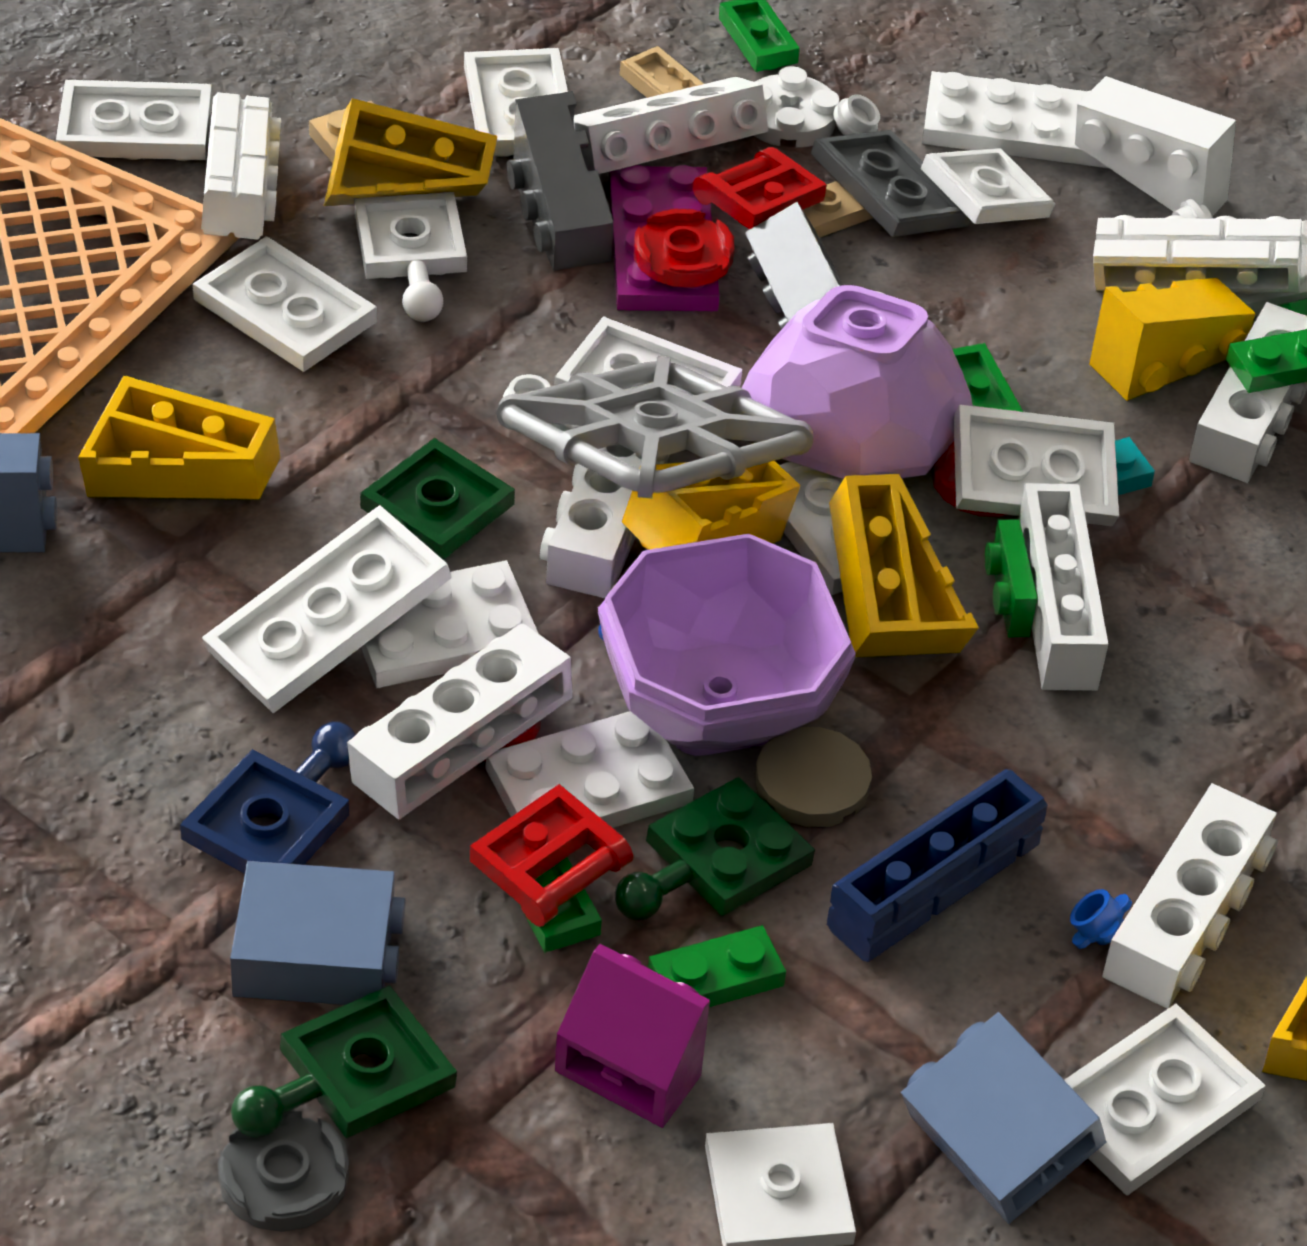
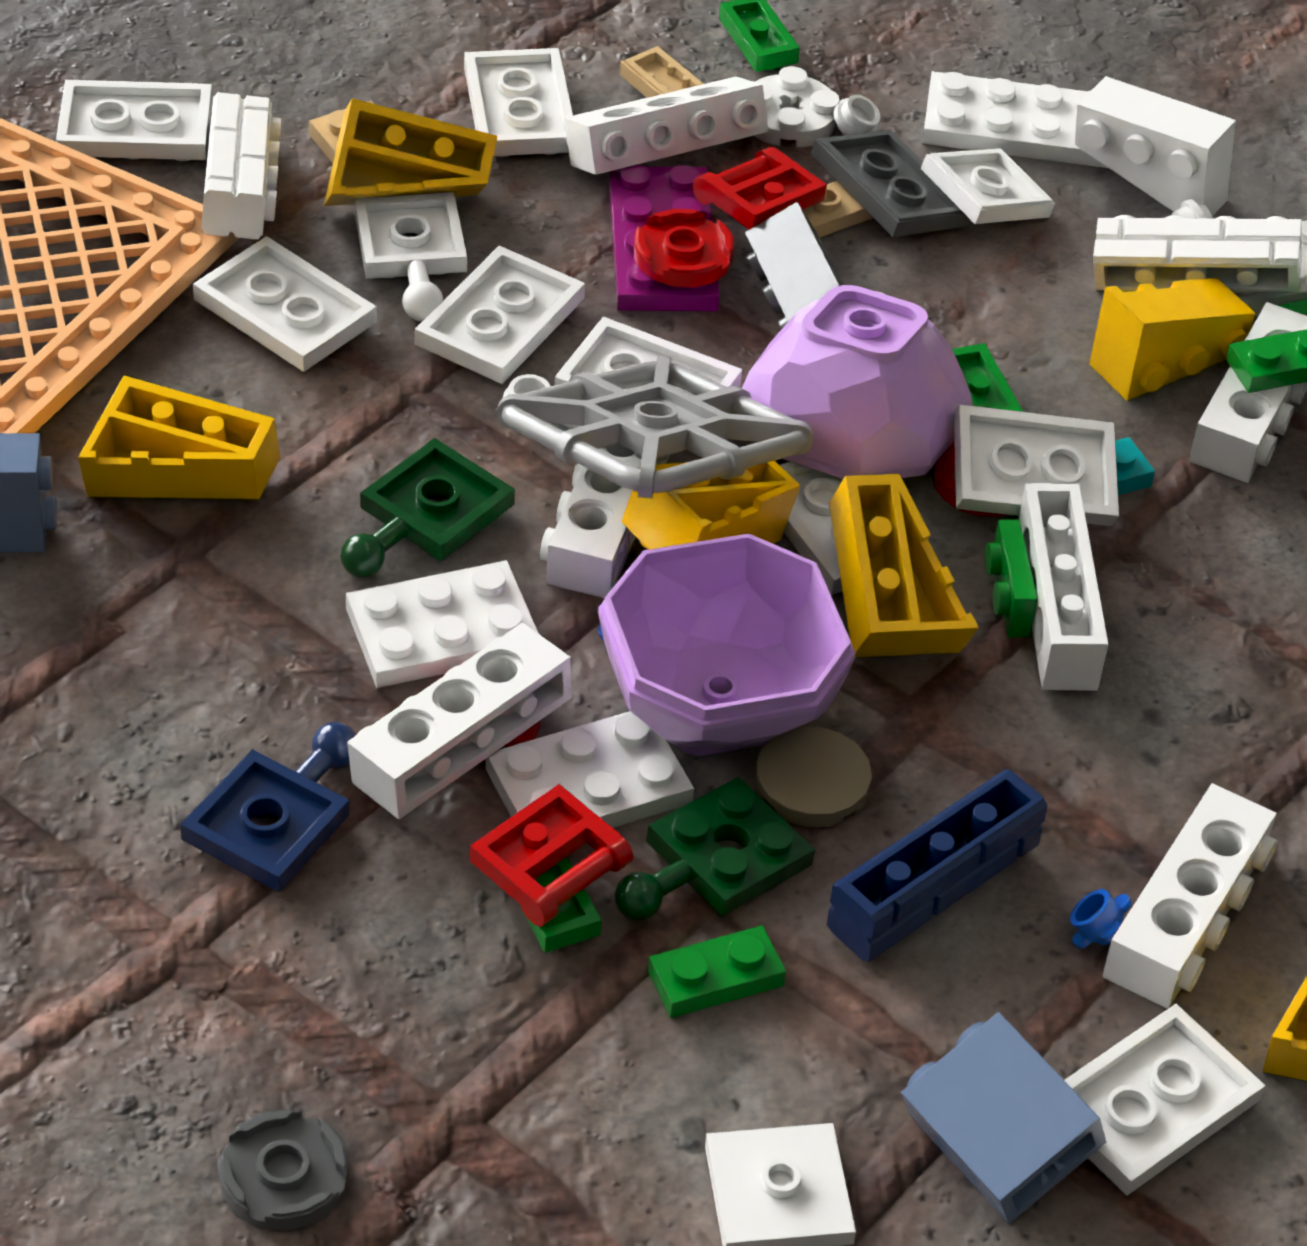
white plate [202,505,452,713] -> none
sand blue brick [230,861,406,1005] -> none
dark green plate [231,985,457,1139] -> none
dark grey wedge [507,91,613,271] -> none
magenta slope [555,944,710,1128] -> none
none -> white plate [415,246,585,384]

